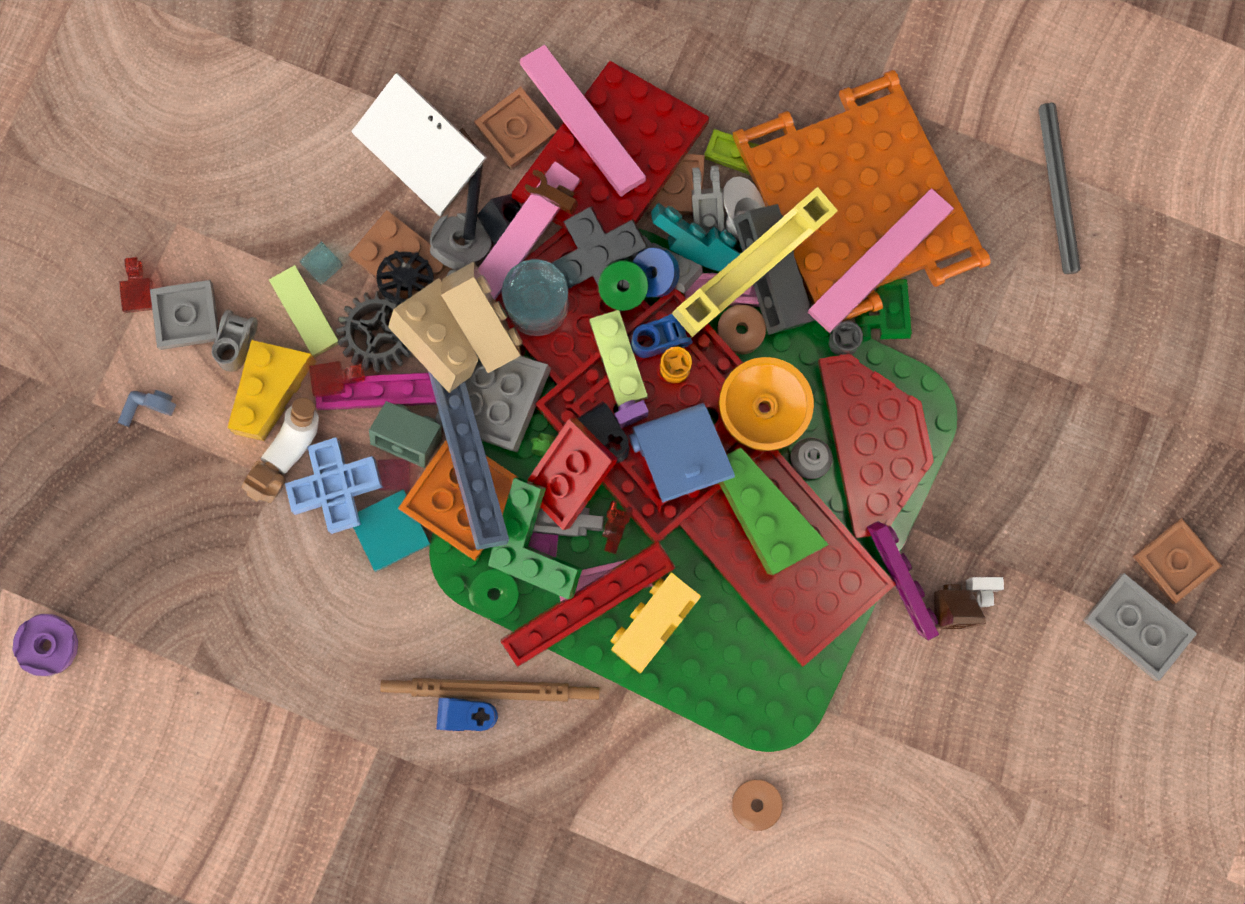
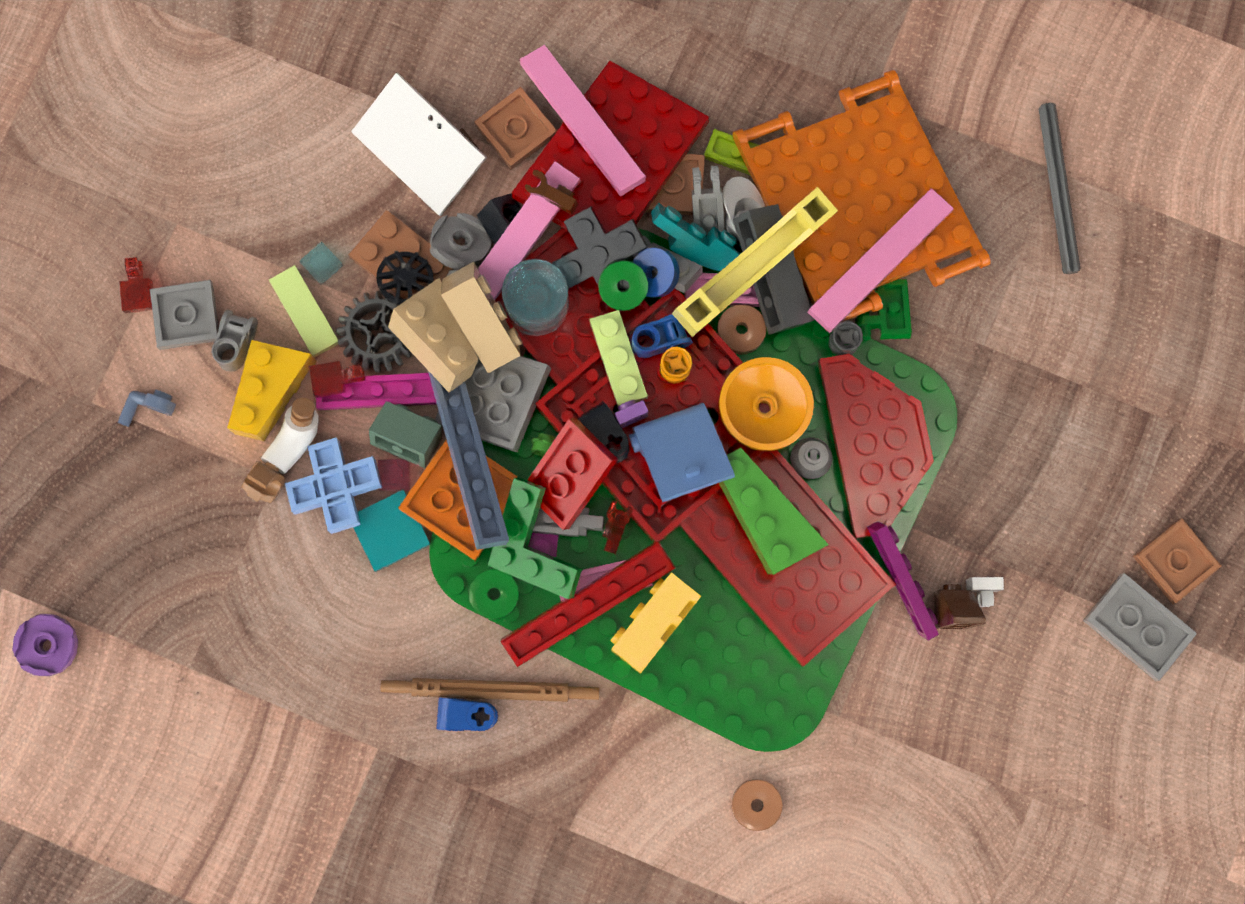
black bar [463,163,483,240] -> none

